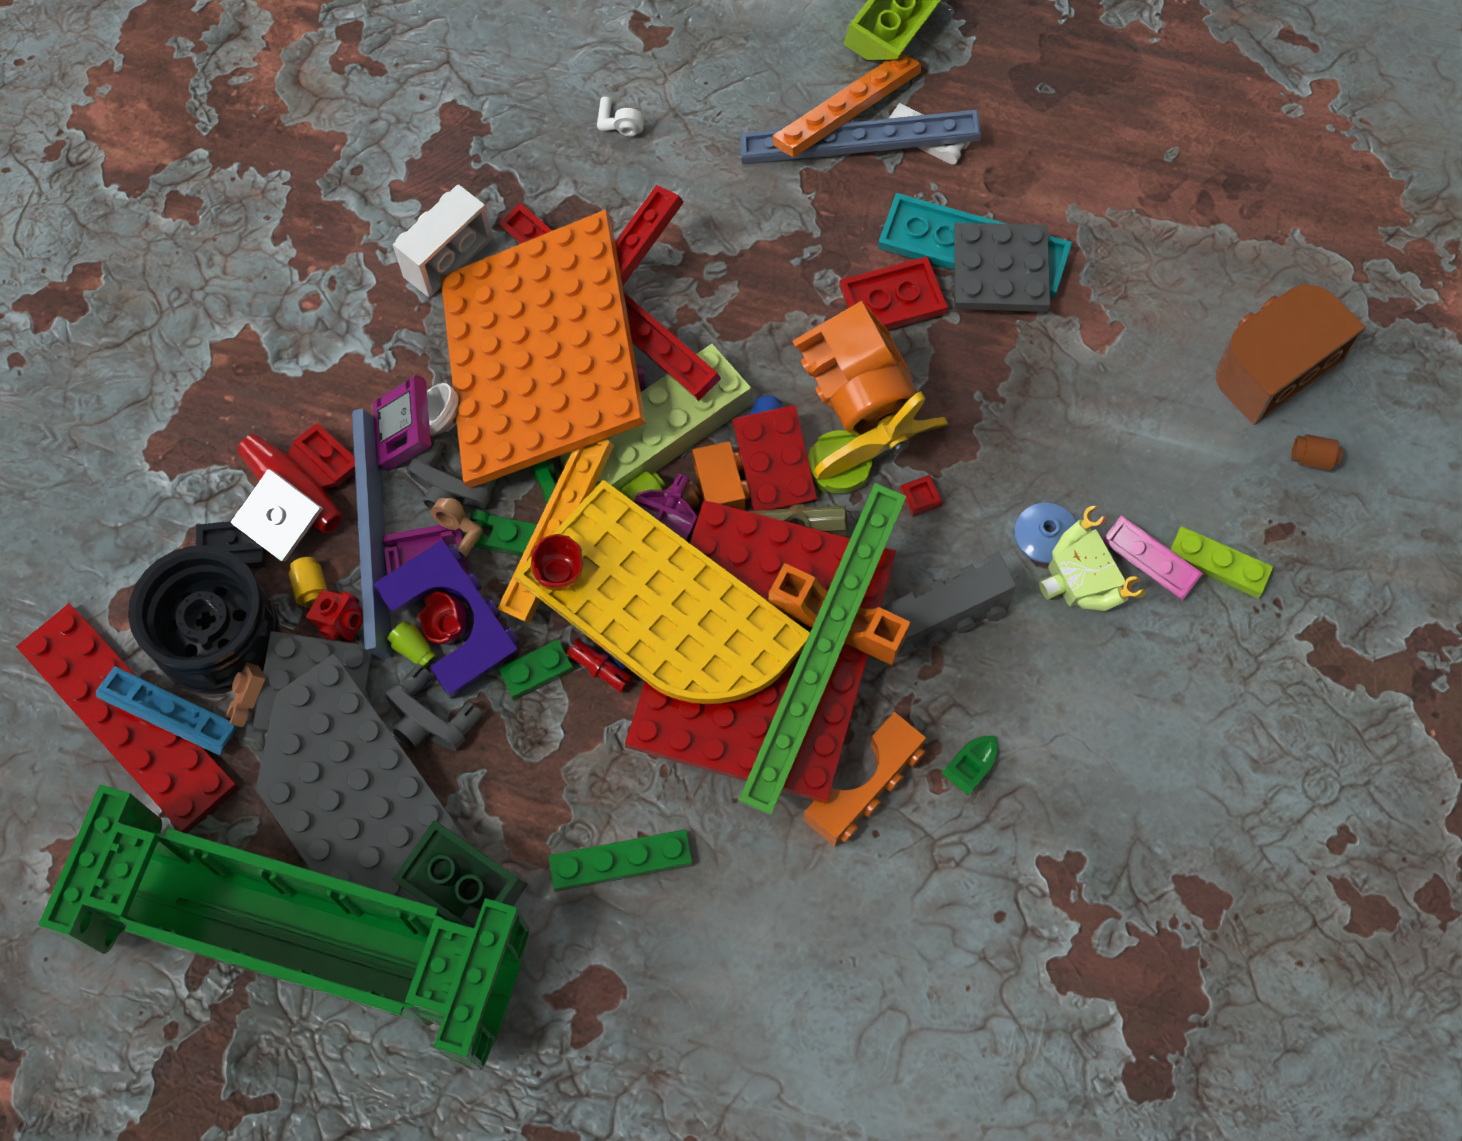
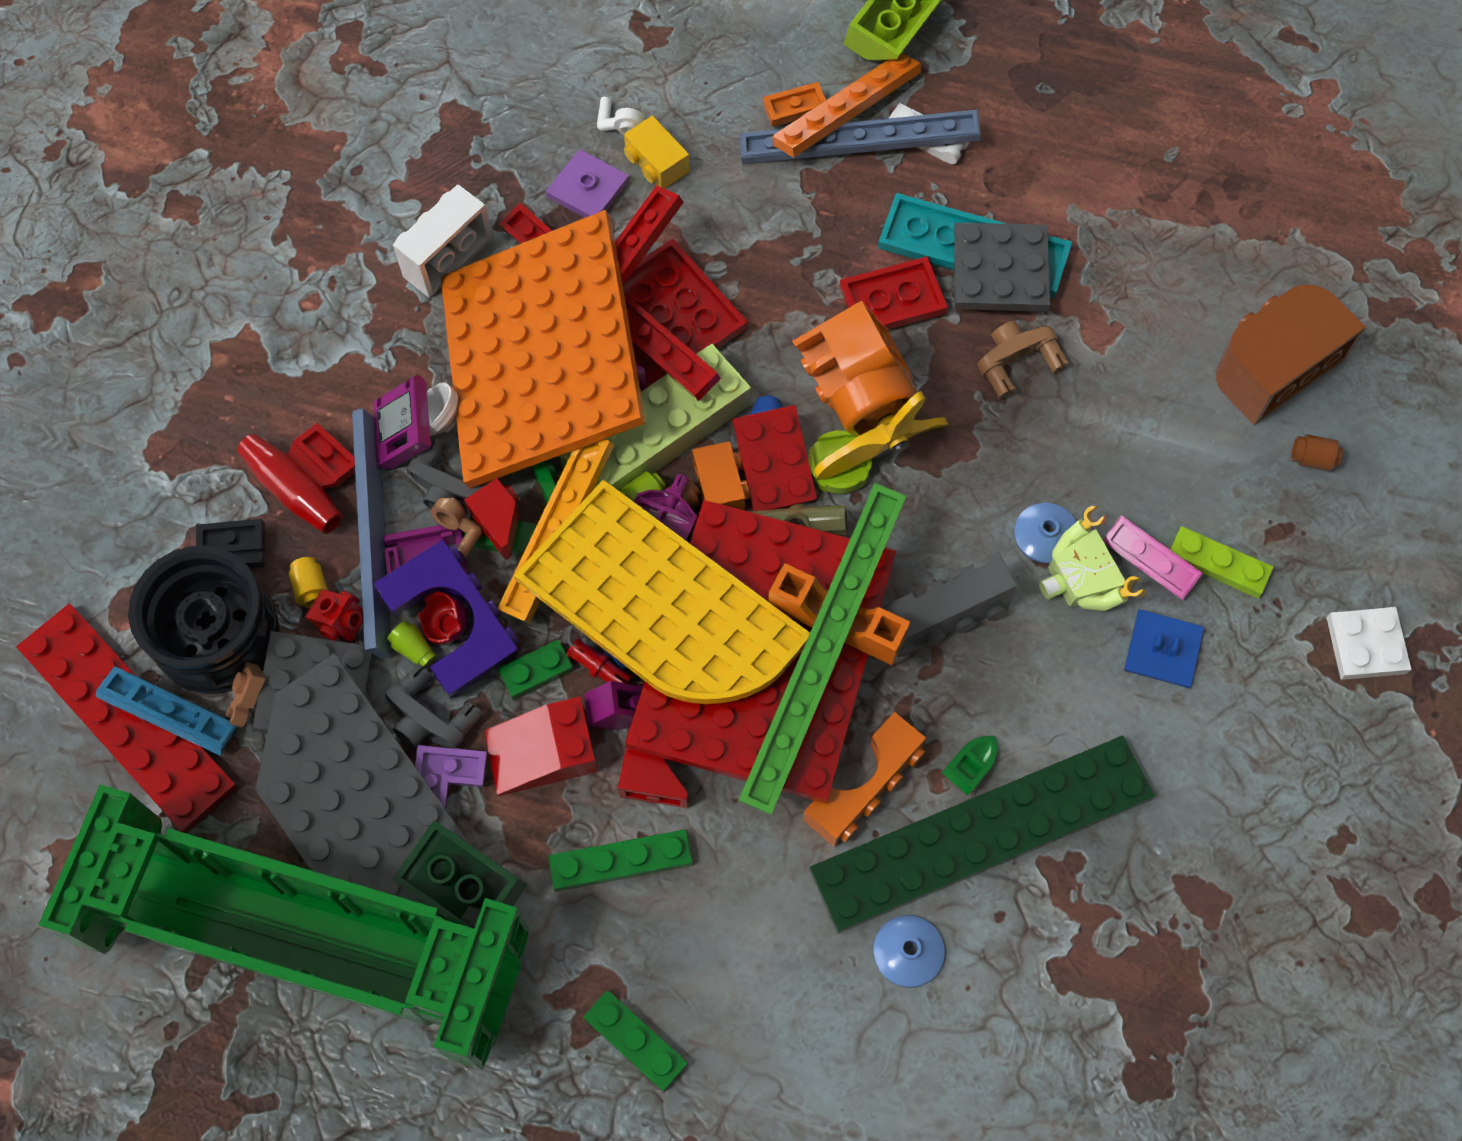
white plate [231,469,323,561] -> none
red hair [531,534,583,591] -> none
red tile [900,475,943,517] -> none
none -> medium lavender plate [415,745,487,810]
none -> red slope [464,478,519,561]
none -> slope [484,696,598,796]
none -> medium lavender plate [546,149,629,218]
none -> green plate [583,990,688,1093]
none -> magenta slope [584,681,643,730]
none -> red slope [618,749,689,808]
none -> red plate [623,238,748,388]
none -> yellow brick [624,115,690,188]
none -> orange plate [763,82,826,127]
none -> dark green plate [809,735,1155,934]
none -> medium blue dish [873,915,945,988]
none -> medium nougat connector [976,321,1070,400]
none -> blue piece [1124,609,1204,689]
none -> white plate [1326,607,1412,680]

